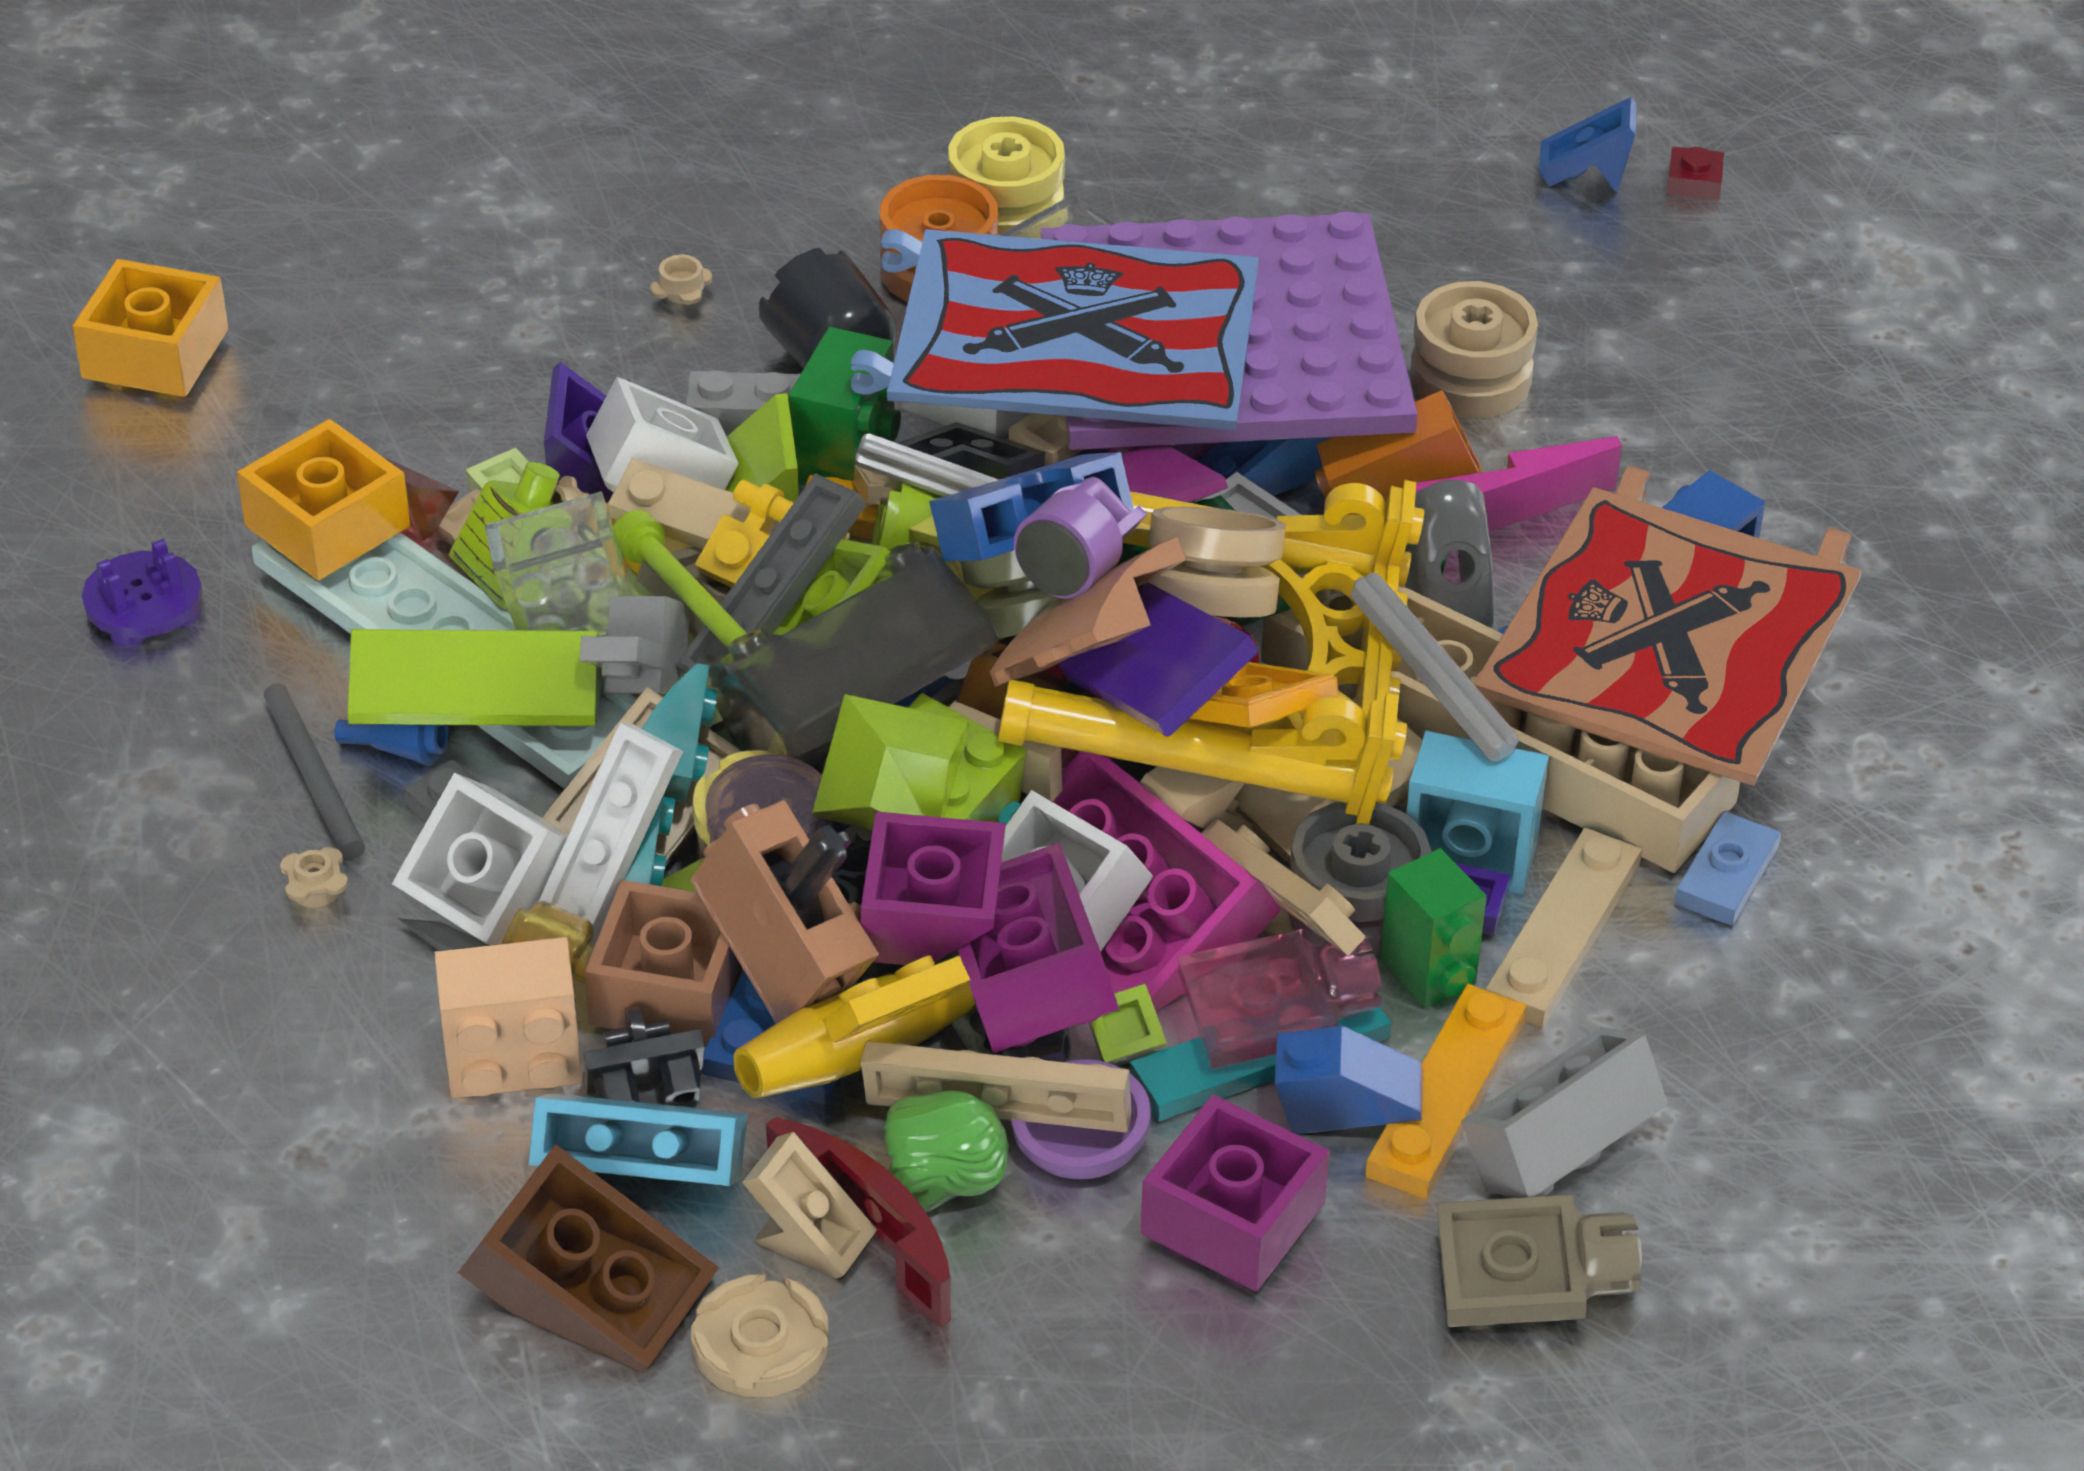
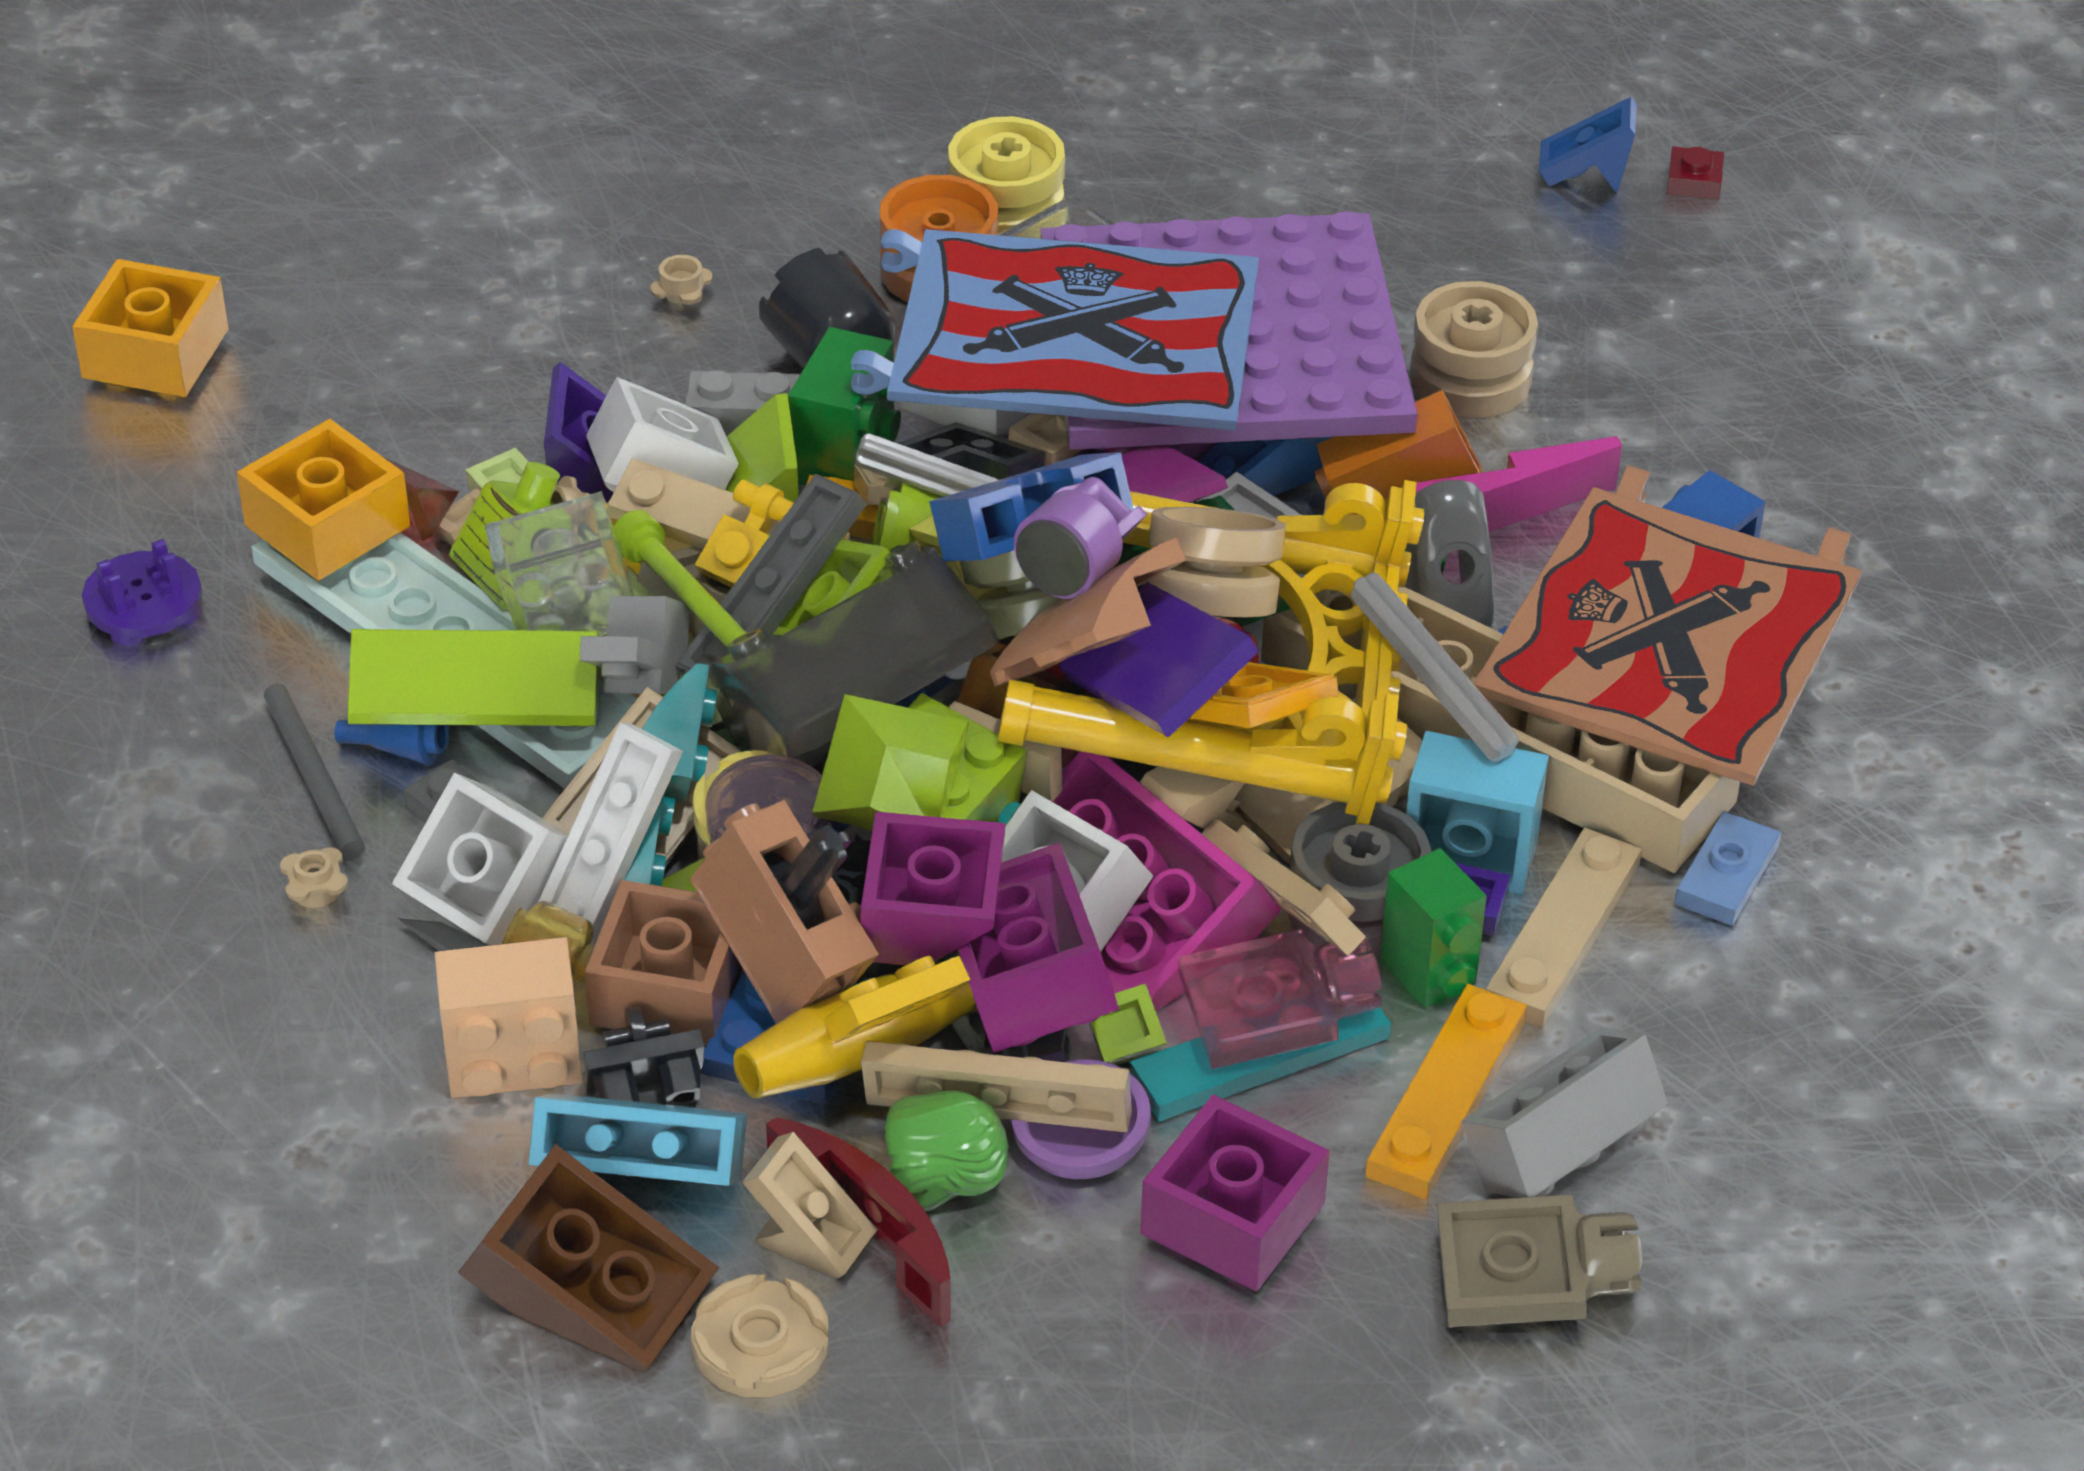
blue slope [1275,1026,1423,1134] -> none

